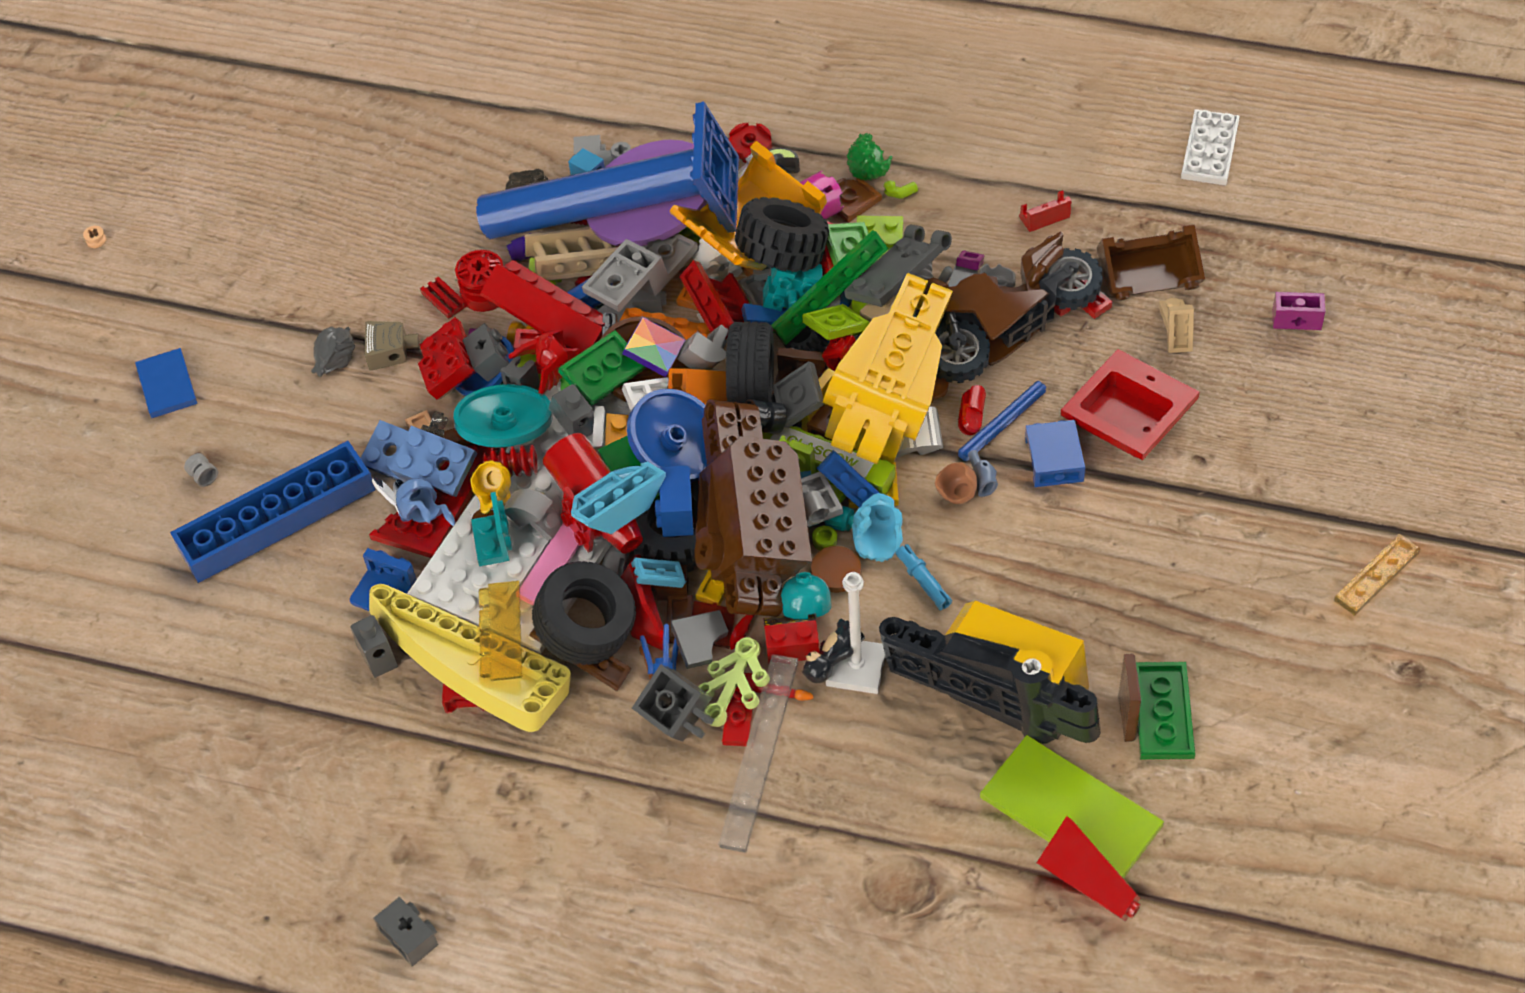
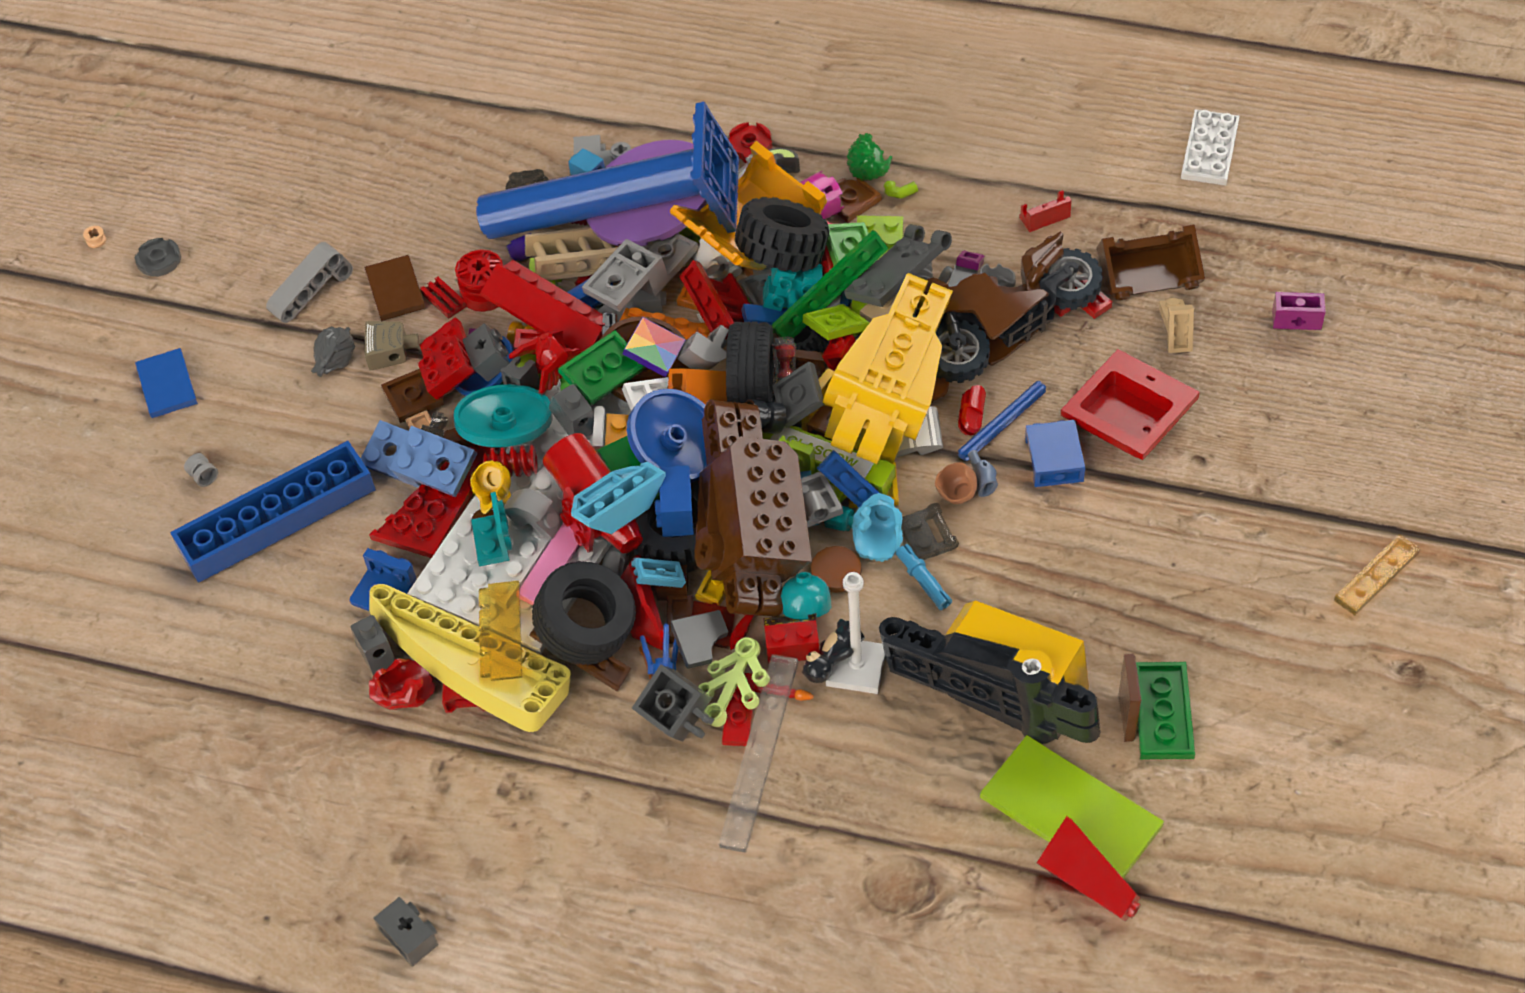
medium blue hair [372,477,455,526] -> none
lime tile [812,526,837,551] -> none
none -> dark grey tile [134,238,182,277]
none -> light grey beam [266,242,353,323]
none -> reddish brown tile [365,254,426,321]
none -> red hair [369,658,436,710]
none -> reddish brown plate [381,369,444,423]
none -> clear piece [772,337,797,385]
none -> clear smoke plate [901,503,959,560]

